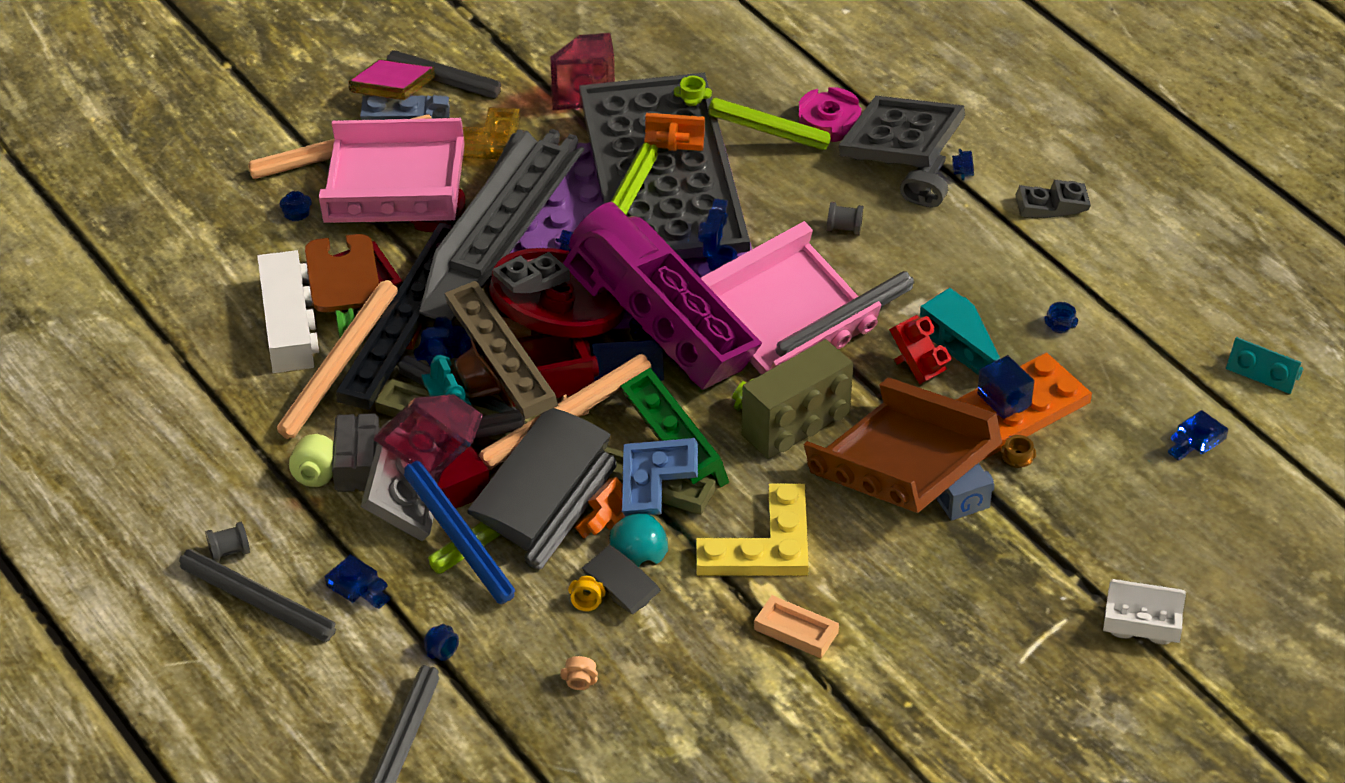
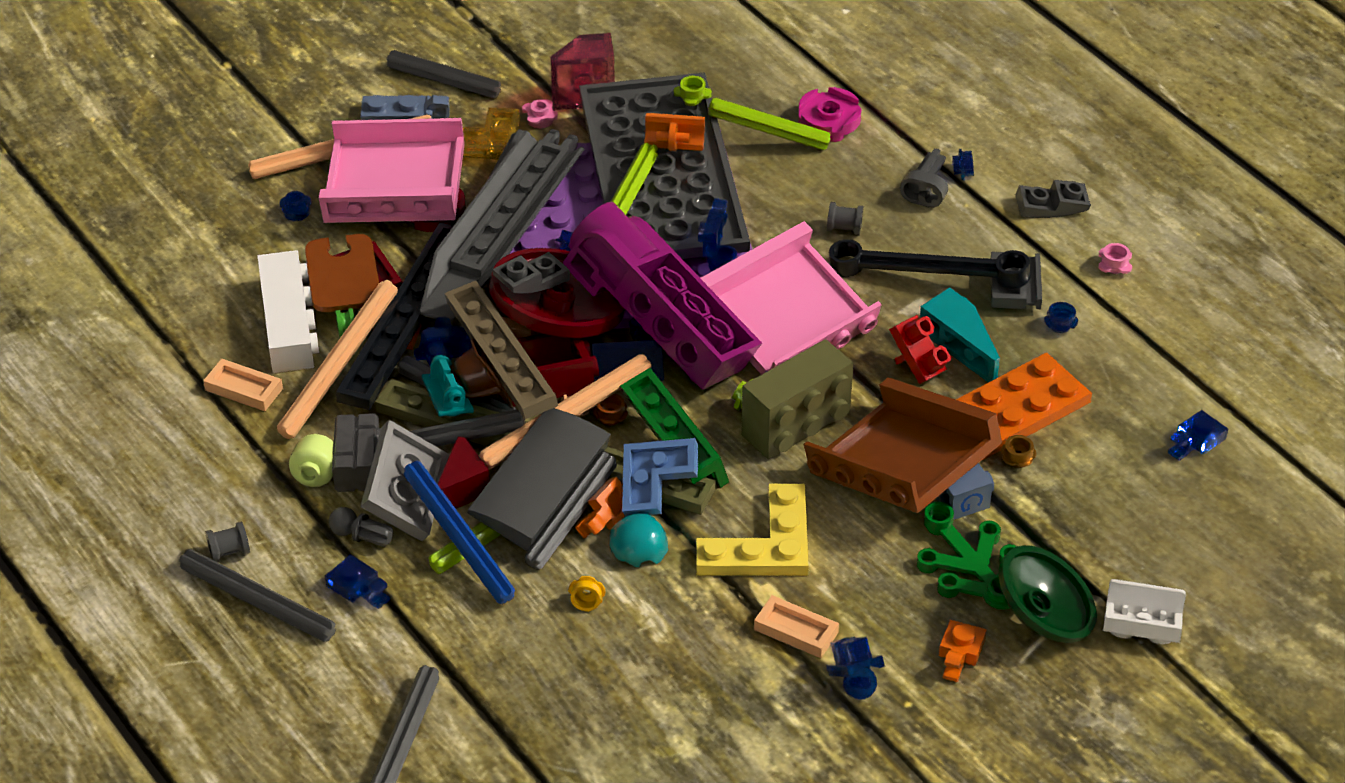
tile [348,59,435,100] -> none
clear pink slope [374,394,483,479] -> none
clear blue plate [424,624,459,661] -> none
light nougat plate [560,656,598,690] -> none
dark grey slope [582,545,661,615] -> none
dark grey axle [775,271,914,357] -> none
dark grey plate [838,96,965,168] -> none
clear blue brick [977,355,1035,419] -> none
teal hinge [1225,337,1303,394] -> none
none -> light nougat tile [203,358,283,411]
none -> dark grey axle [328,507,394,547]
none -> bright pink plate [522,99,558,129]
none -> dark orange plate [593,393,628,425]
none -> clear blue hips [826,636,885,700]
none -> black piece [829,239,1031,289]
none -> green plant [917,502,1018,609]
none -> orange plate [939,619,987,682]
none -> dark grey plate [990,252,1042,310]
none -> dark green dish [998,545,1097,643]
none -> bright pink plate [1098,243,1132,274]

